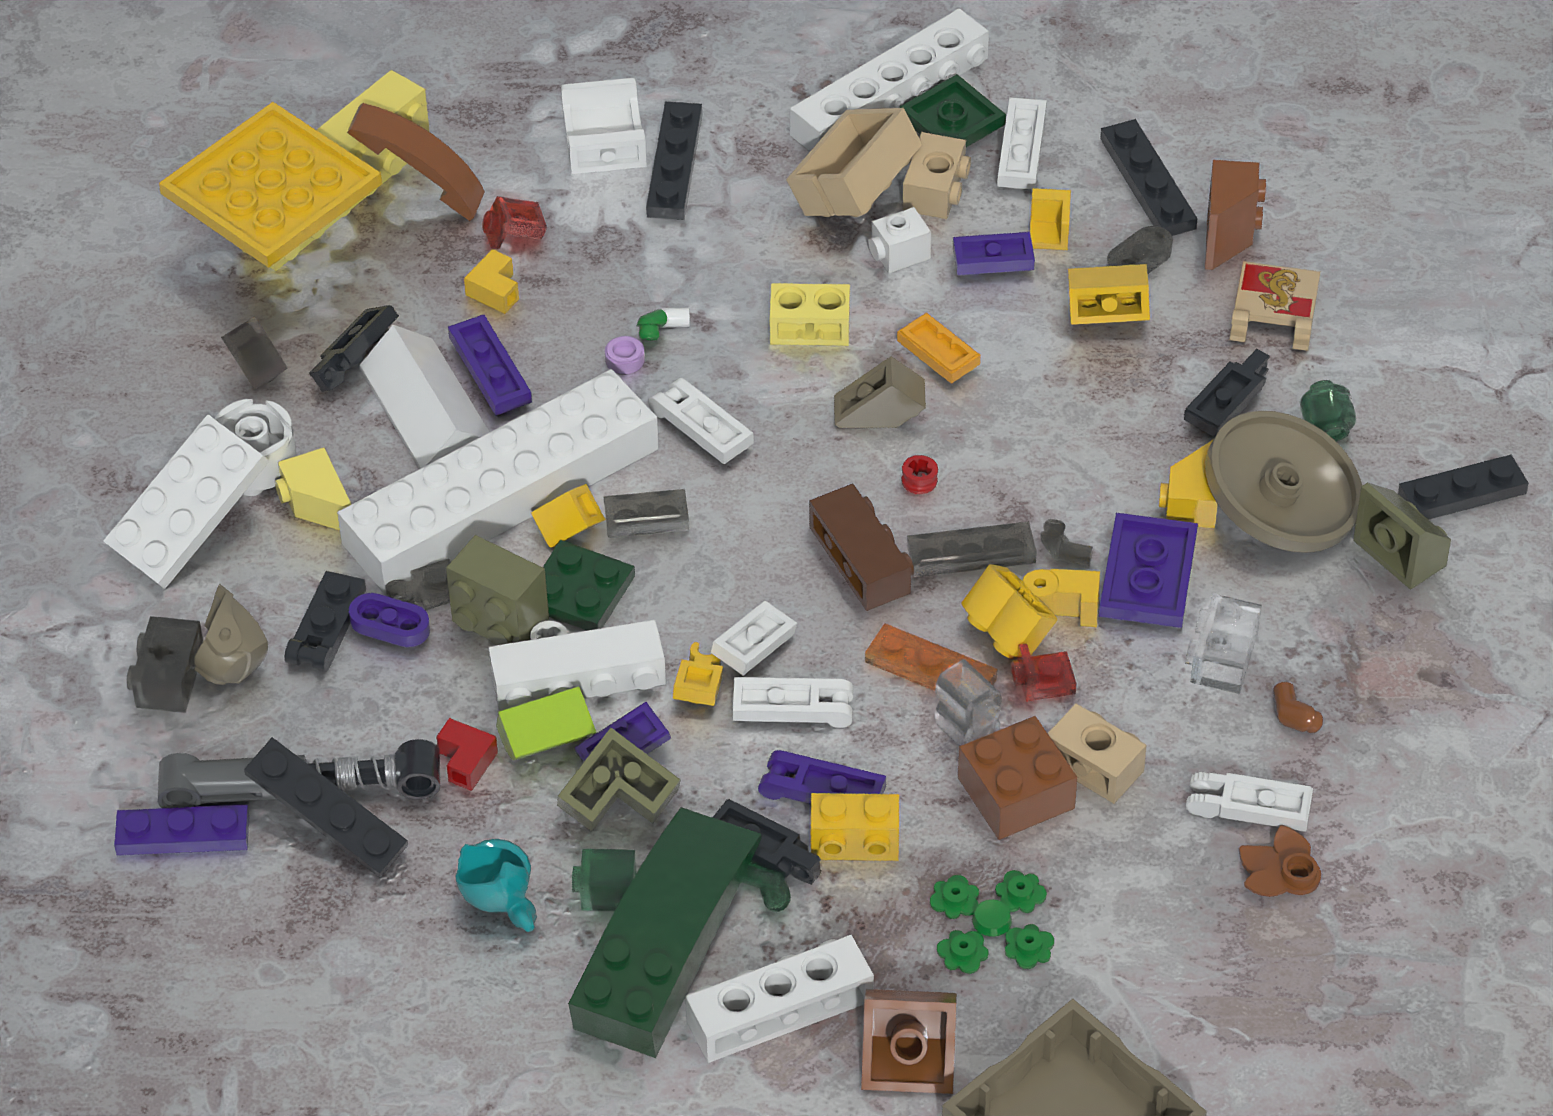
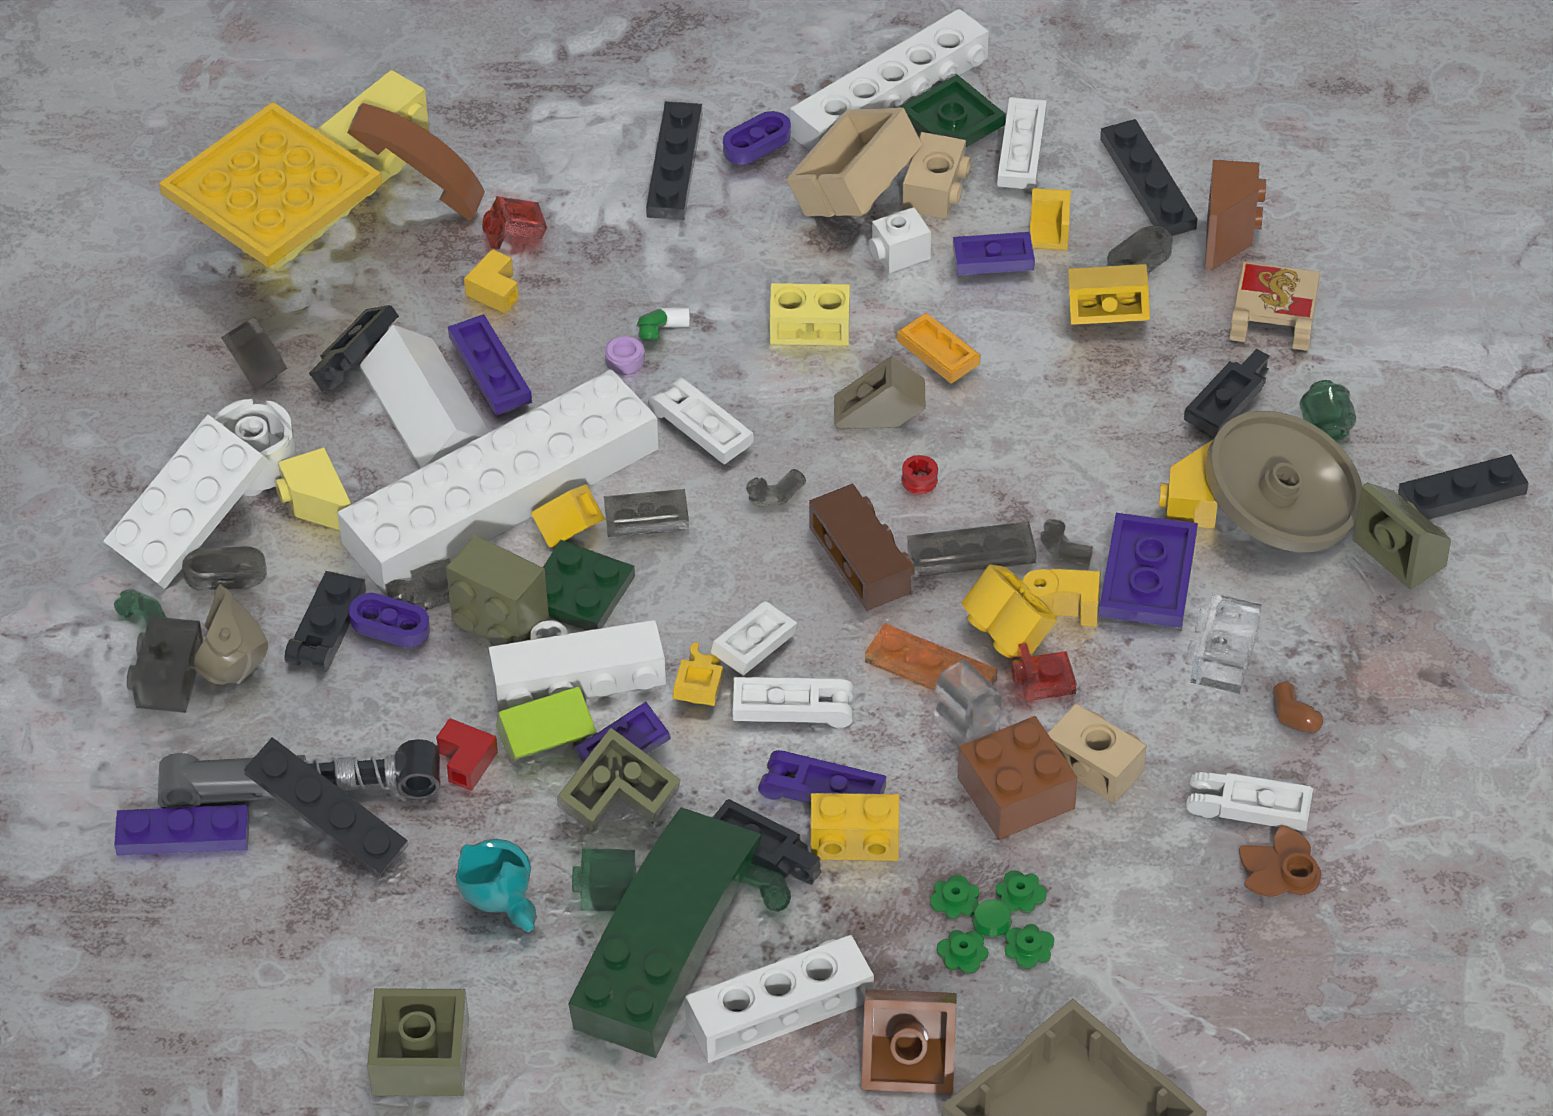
white panel [561,78,647,174] -> none
none -> clear green arm [114,589,171,636]
none -> clear smoke plate [182,546,267,590]
none -> olive brick [367,988,469,1096]
none -> dark purple plate [723,111,791,164]
none -> clear smoke arm [746,469,806,506]

